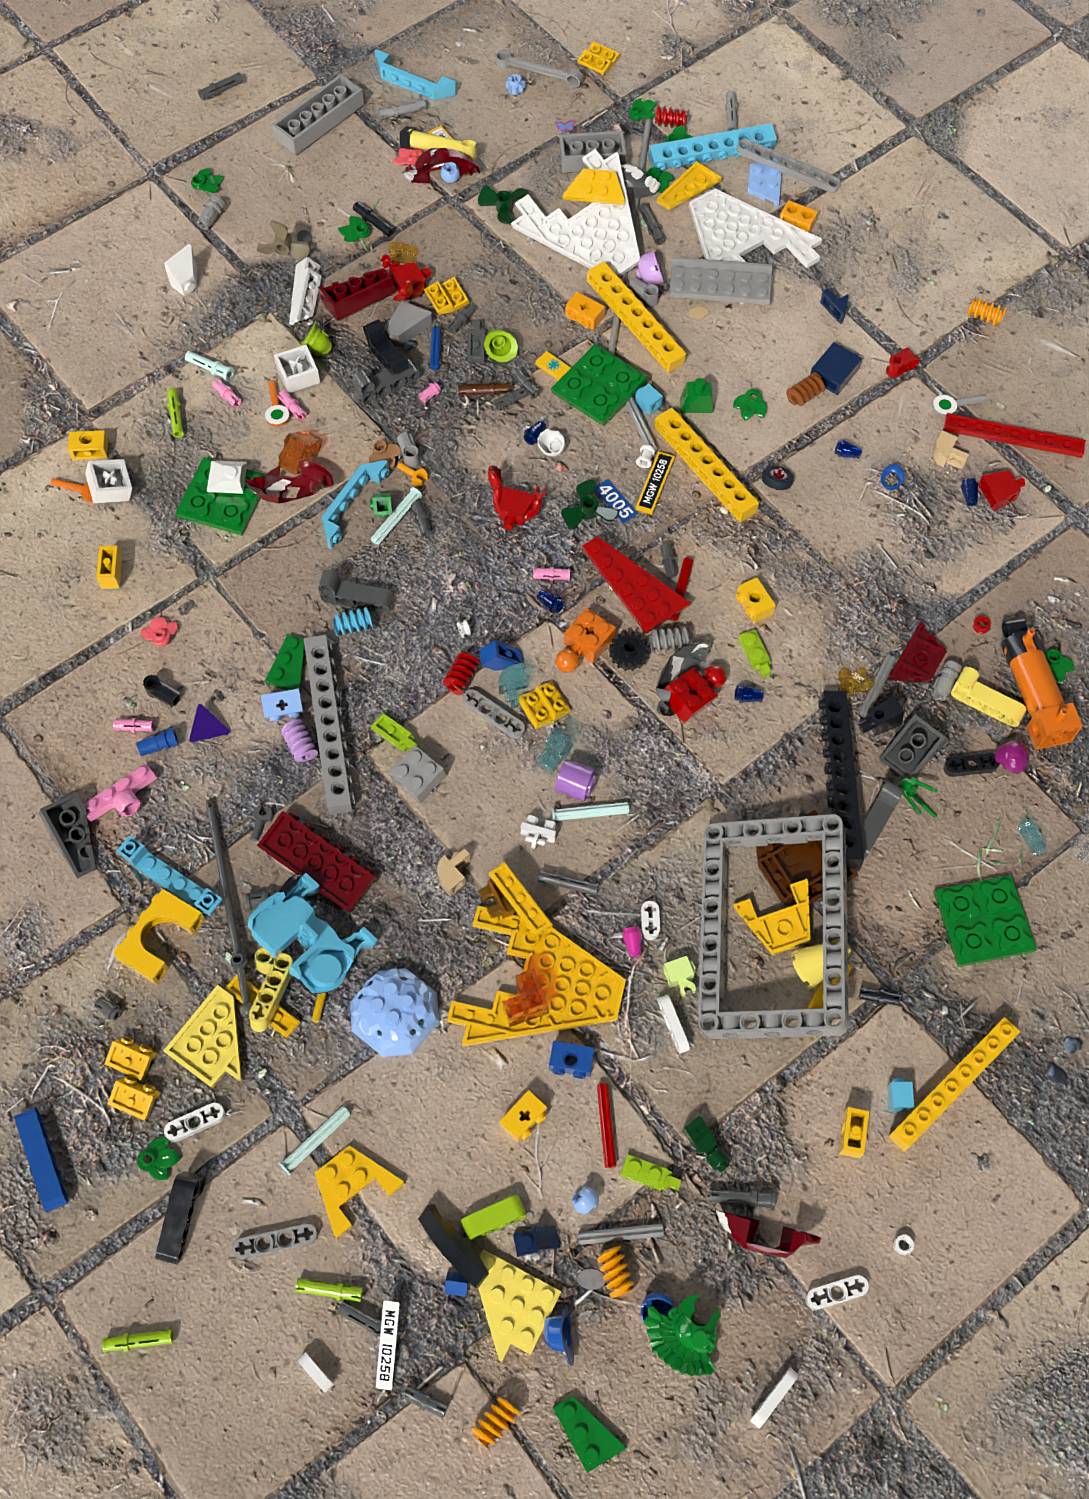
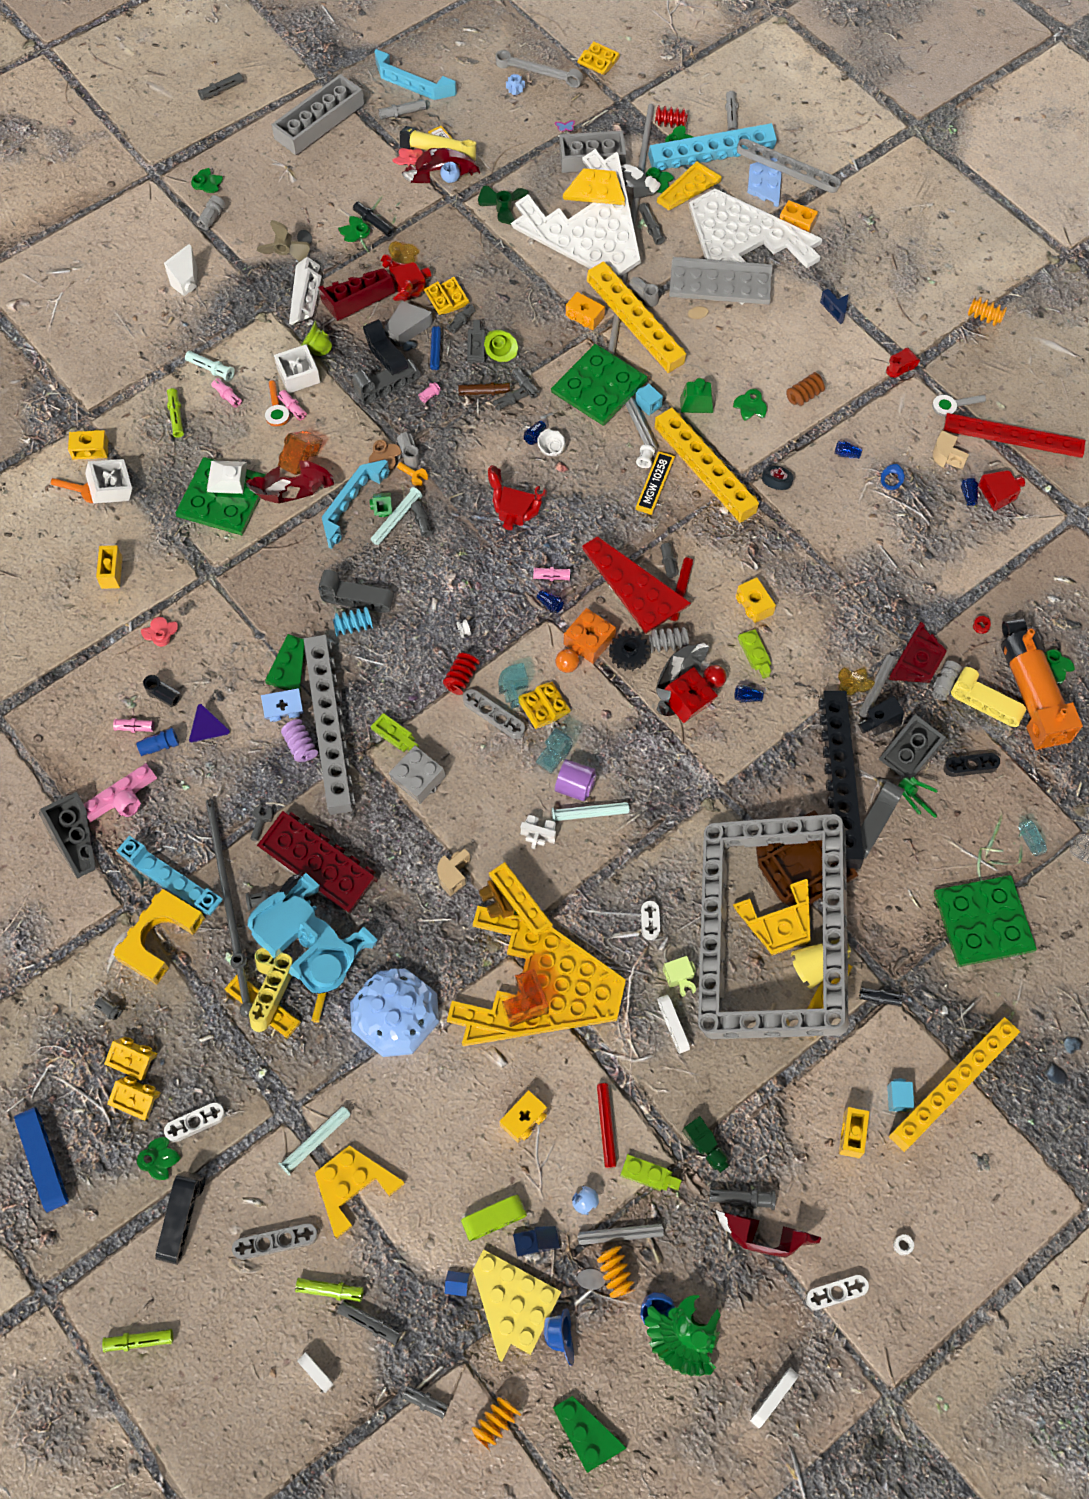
light yellow wing [163,985,242,1089] -> none
white sticker [376,1300,400,1390] -> none
black slope [418,1204,489,1288] -> none
blue slope [480,641,524,671] -> none
yellow tile [535,351,571,380] -> none
dark grey pin [538,870,598,896] -> none
blue brick [549,1041,594,1079] -> none
dark green piece [561,480,618,530] -> none
blue sticker [594,479,638,523] -> none
dark pink cone [622,927,642,958] -> none
green plate [628,98,657,121] -> none
lavender cylinder [636,250,664,285] -> none
dark blue brick [810,342,862,395] -> none
magenta hair [995,741,1030,774] -> none

